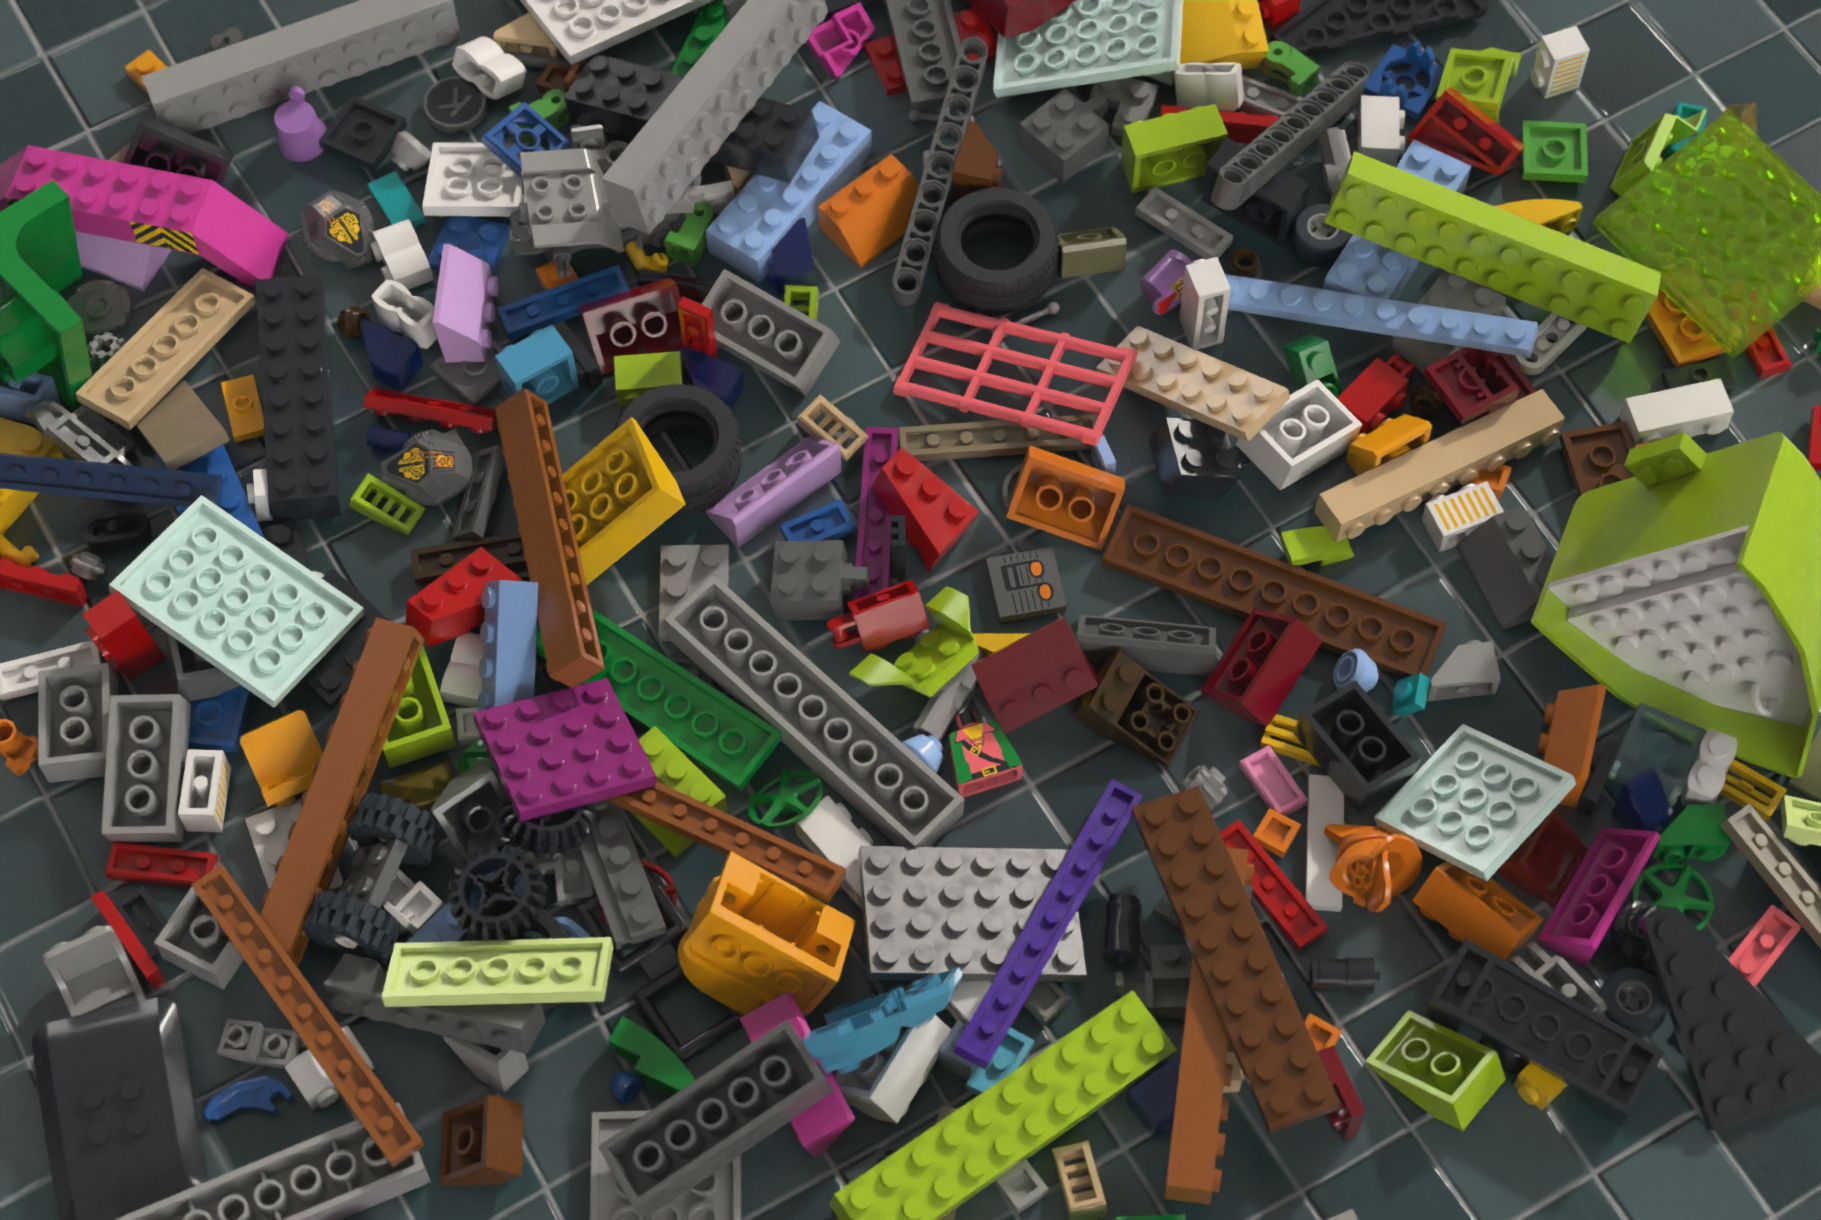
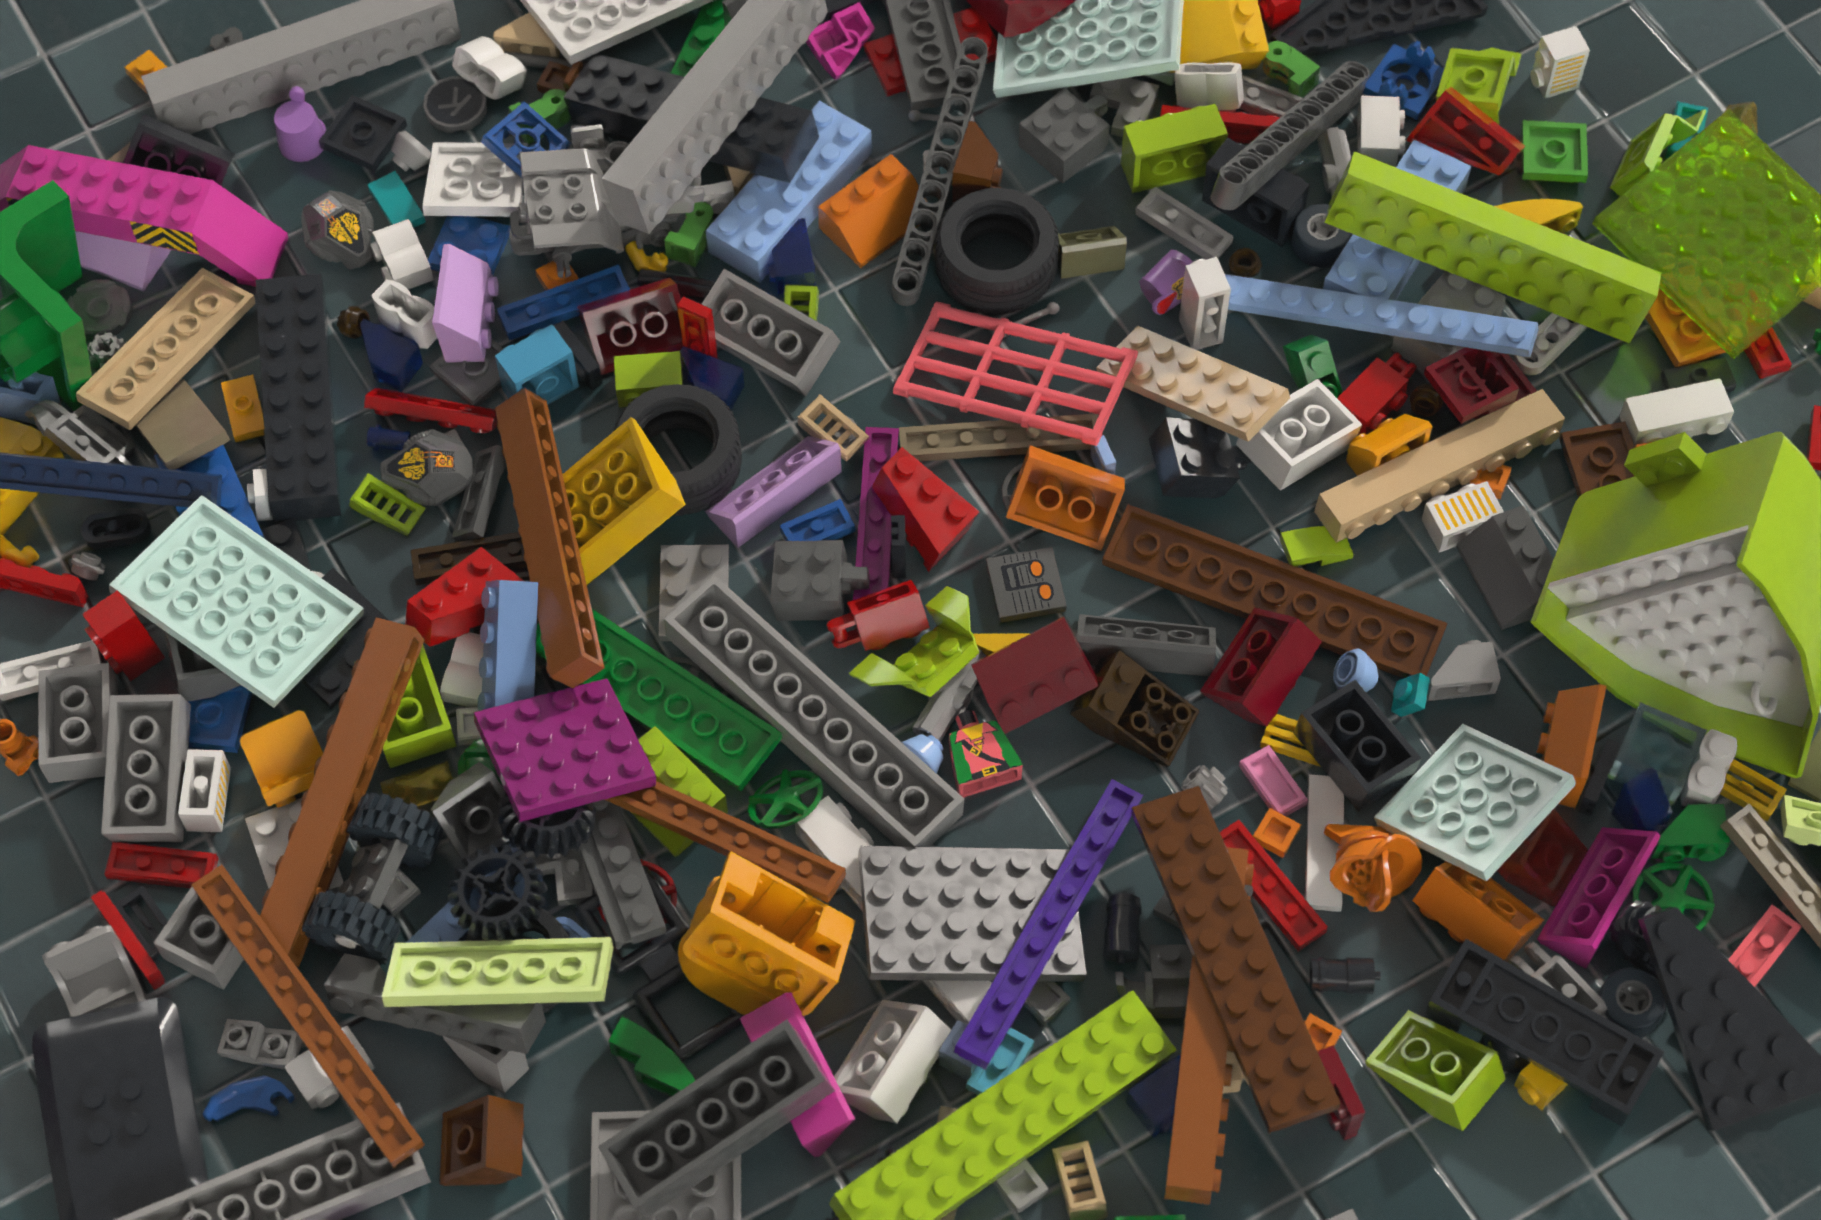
white bracket [383,881,446,935] -> none
blue hinge [610,1071,642,1104] -> none
dark azure wedge [802,967,963,1074] -> none

